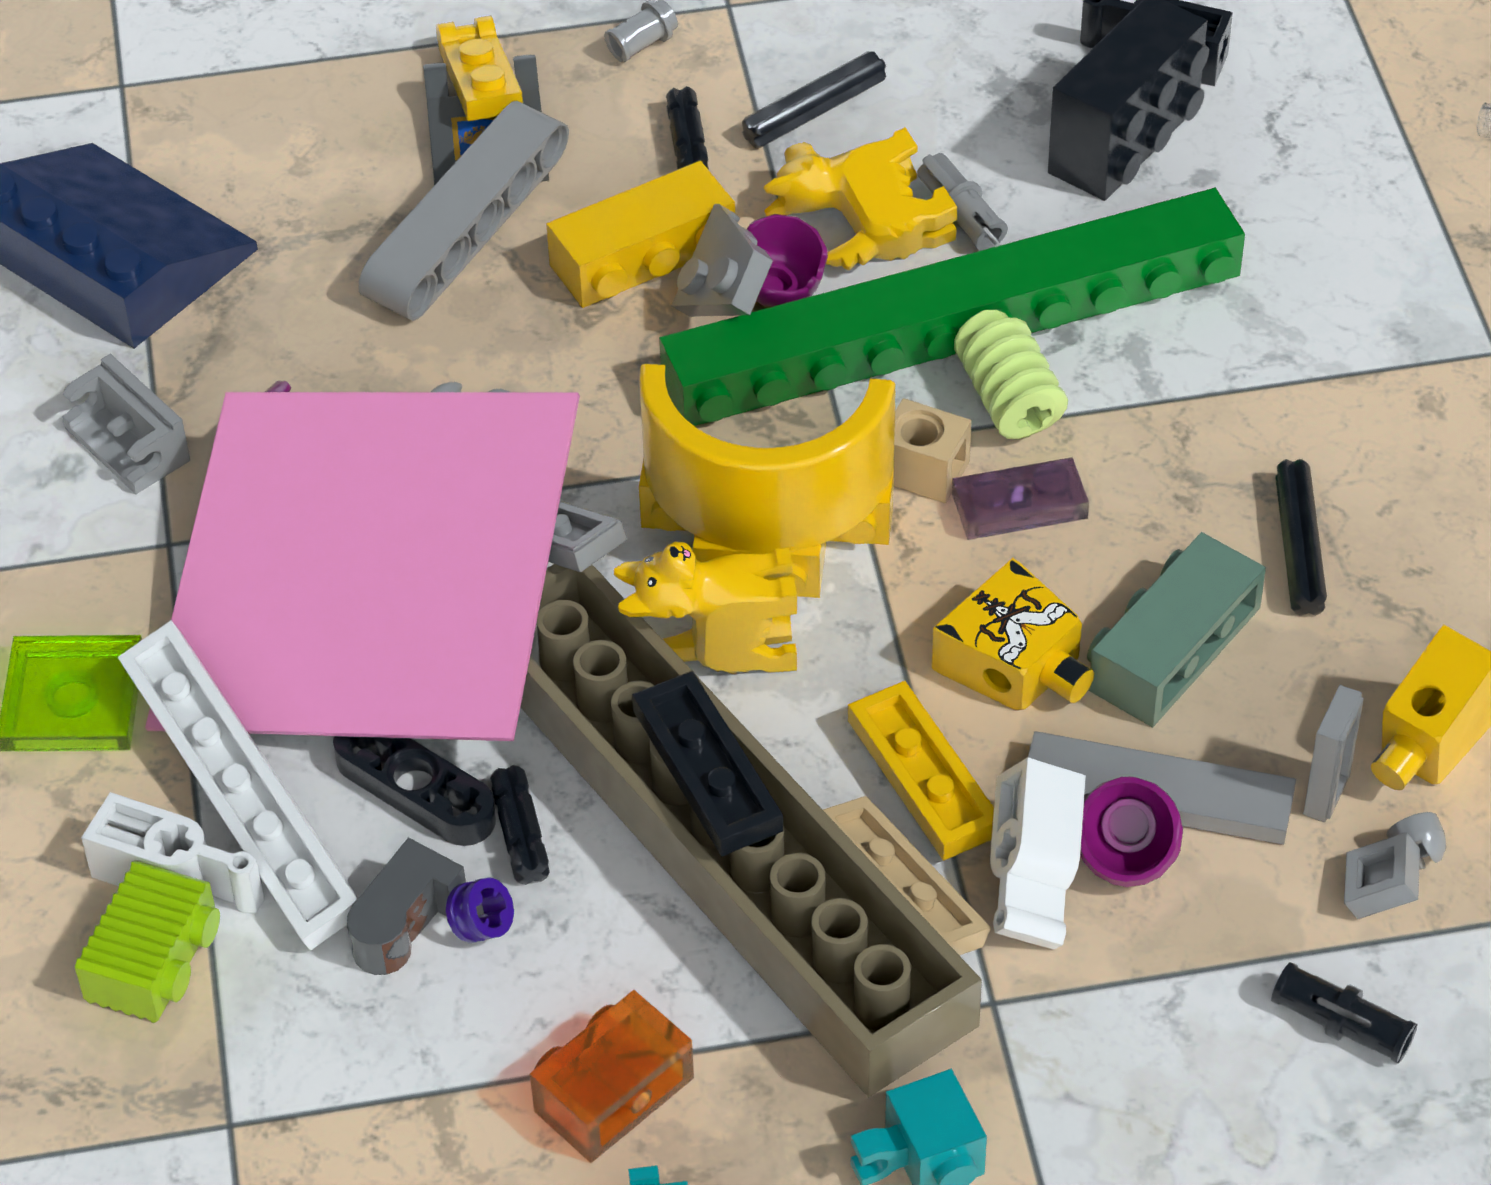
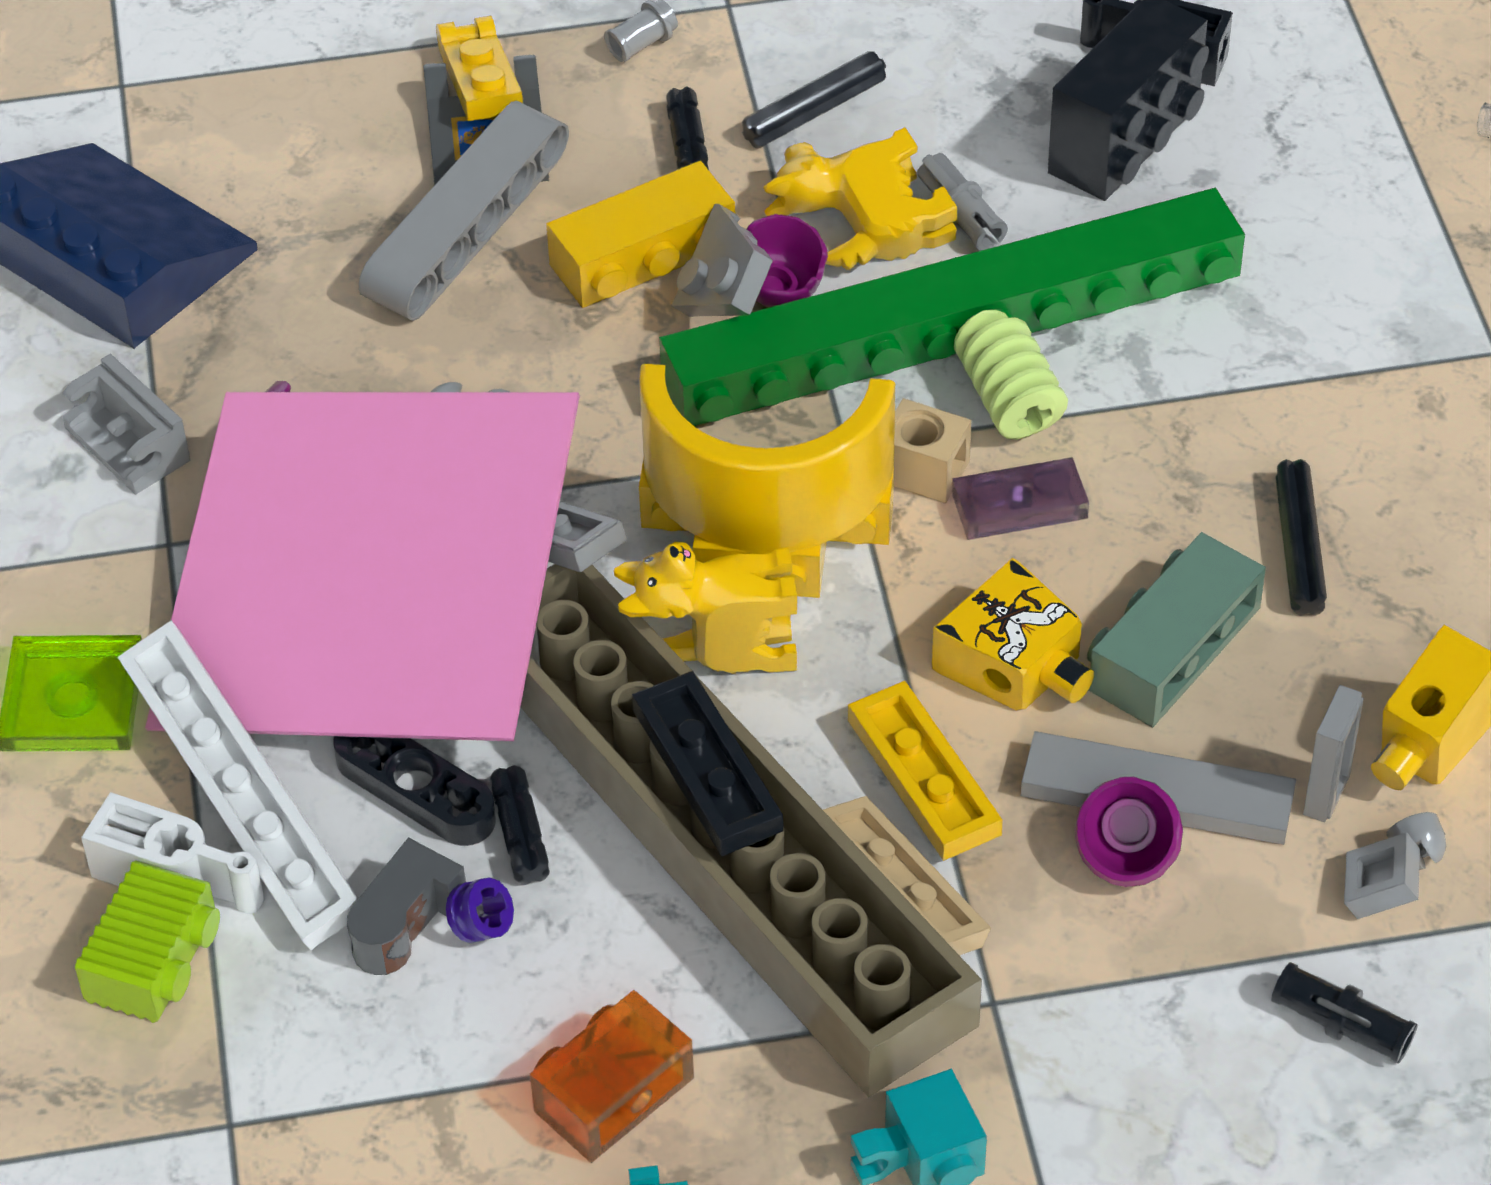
white piece [990,757,1086,950] -> none

